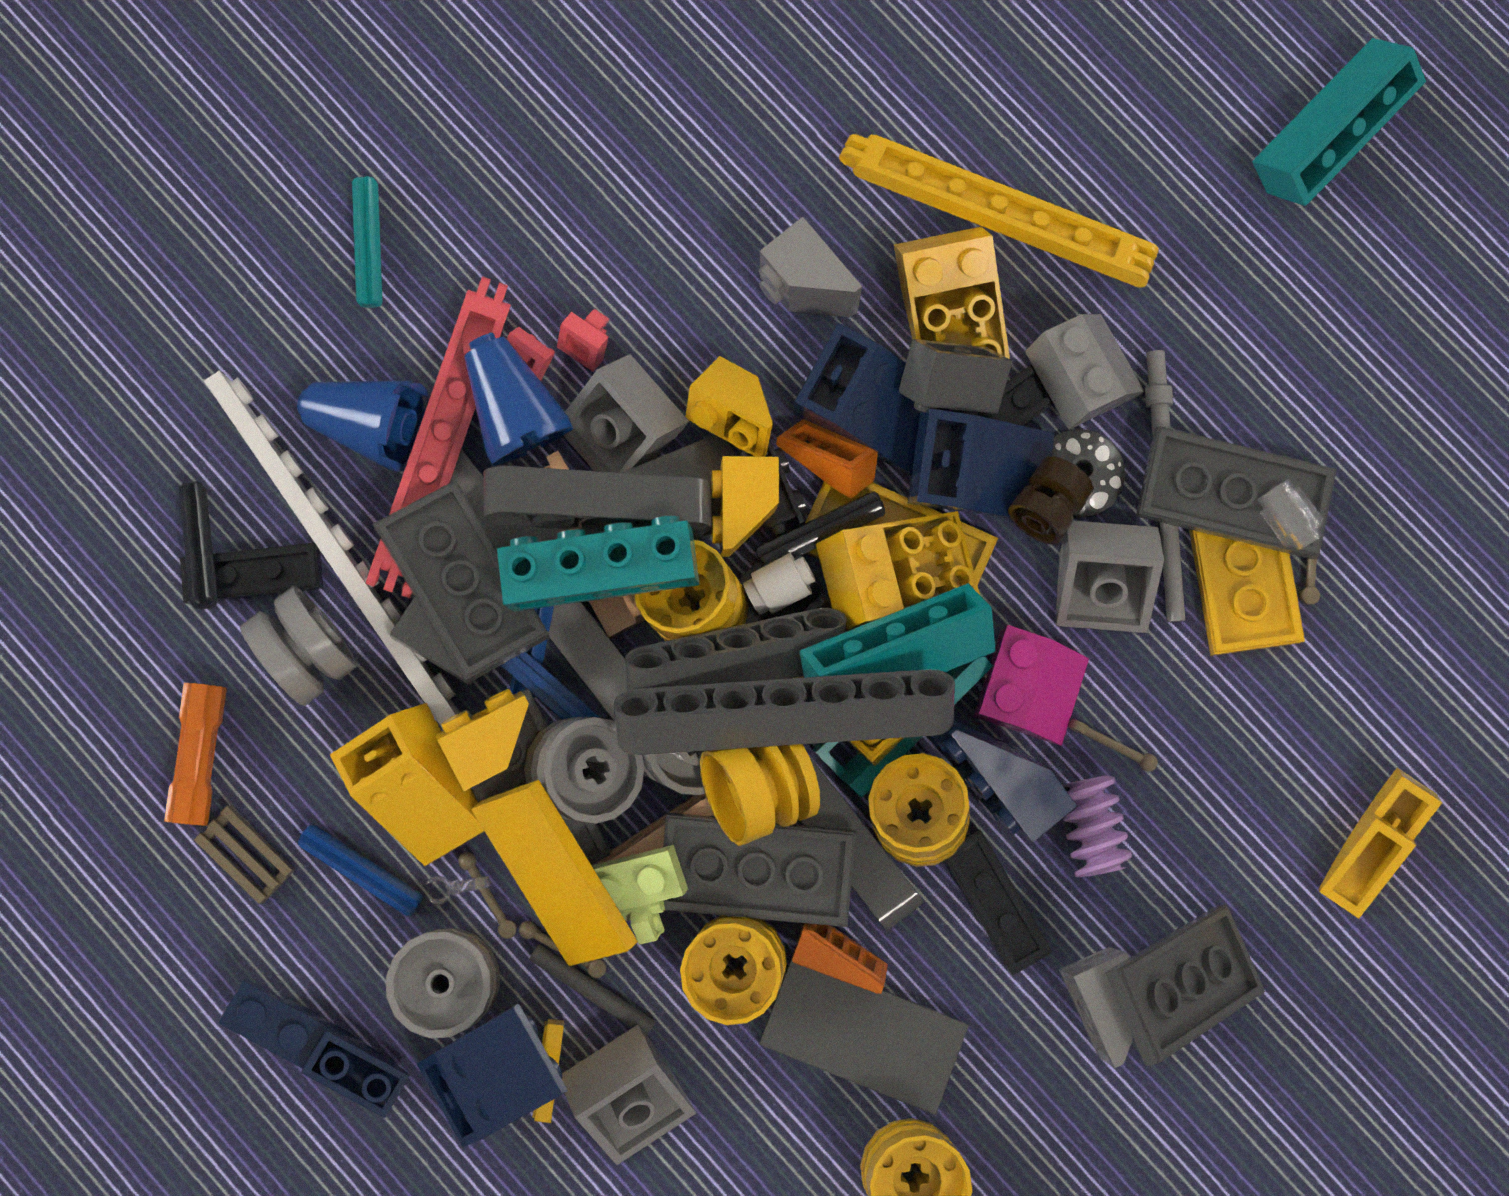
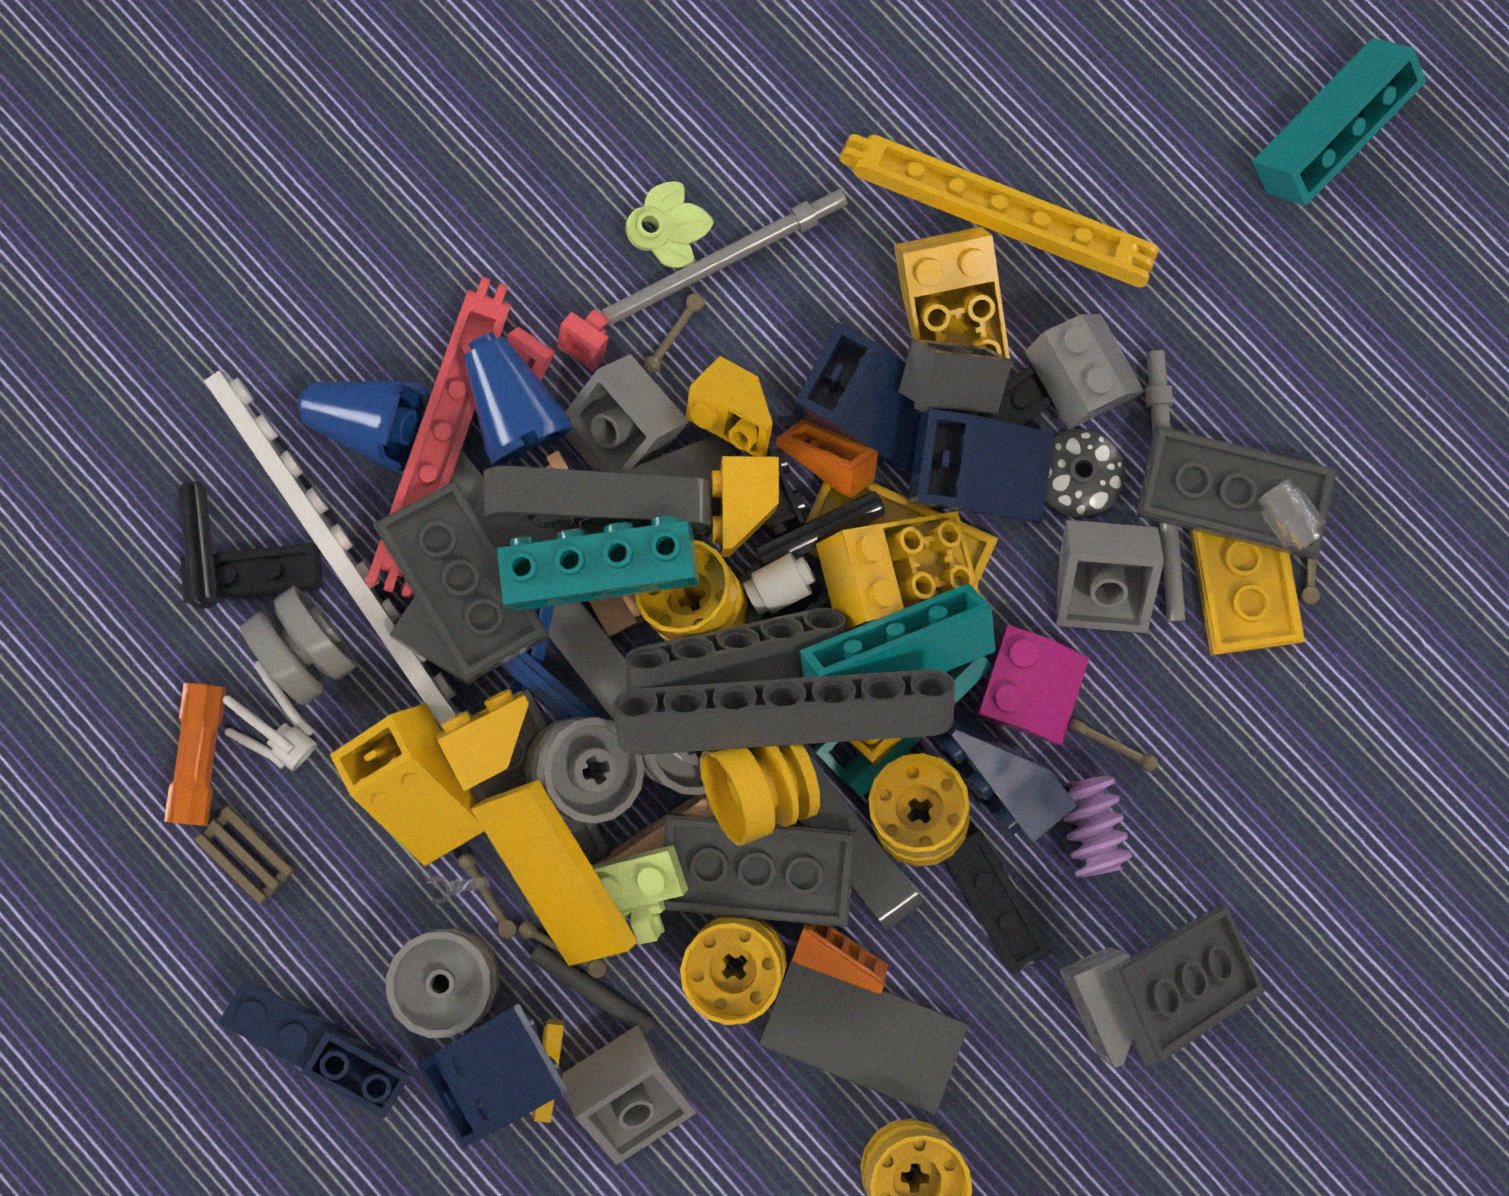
blue axle [298,825,423,916] -> none
teal axle [352,176,383,308] -> none
light grey slope [758,217,862,317] -> none
dark brown wheel [1008,456,1094,545] -> none
yellow slope [1318,768,1442,919] -> none
none -> white plant [223,661,317,772]
none -> light grey bar [602,189,848,326]
none -> yellowish green plate [625,181,713,268]
none -> dark tan hinge [643,294,704,373]

